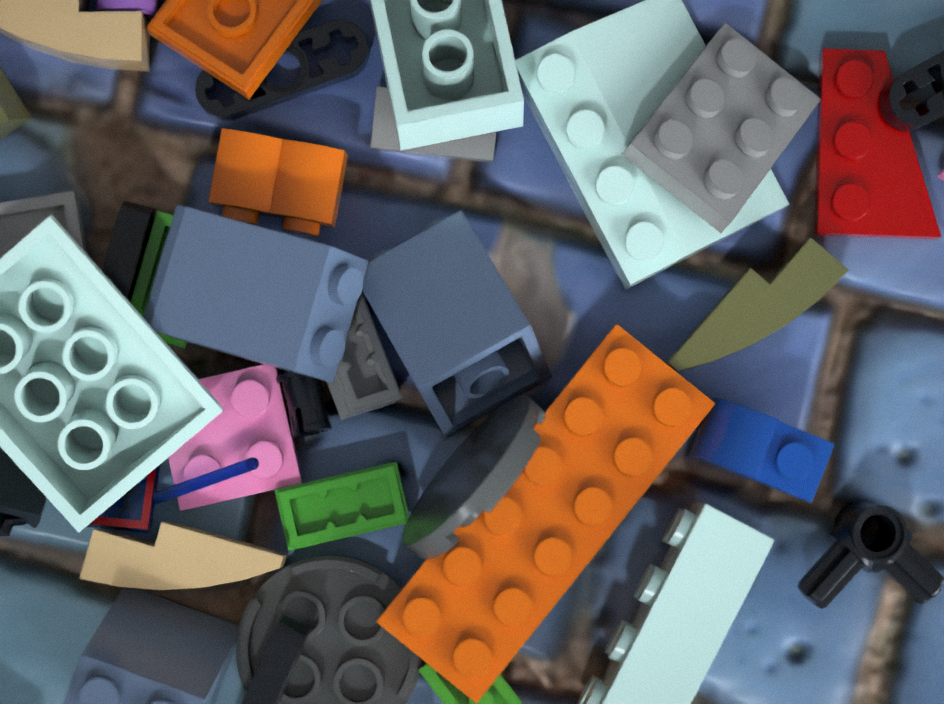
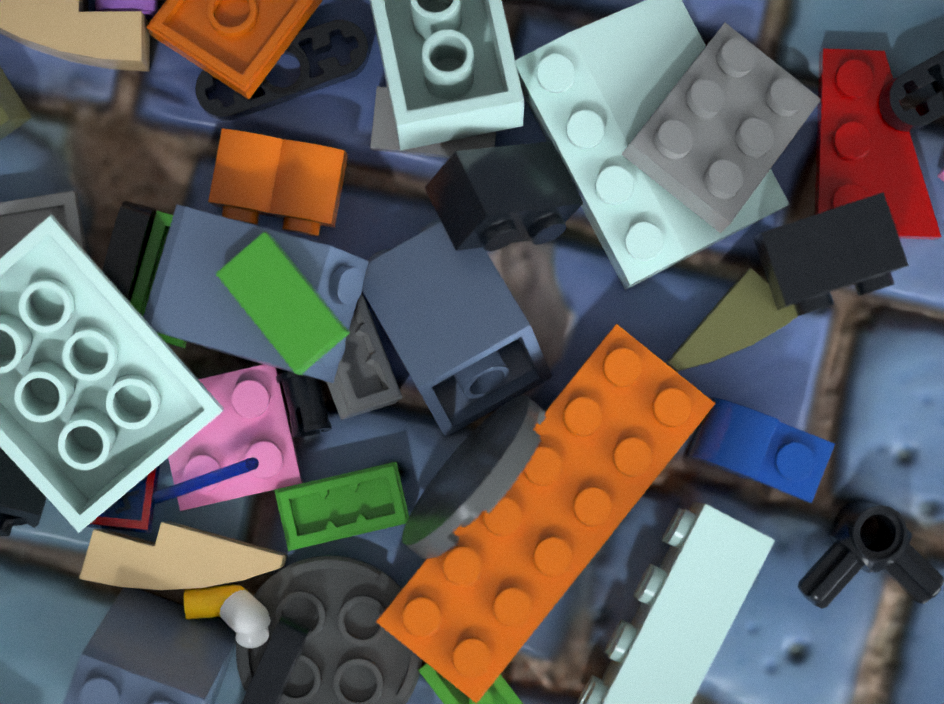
none -> arm [184,585,271,648]
none -> bright green tile [215,231,350,375]
none -> black brick [424,141,583,251]
none -> black brick [753,192,908,316]

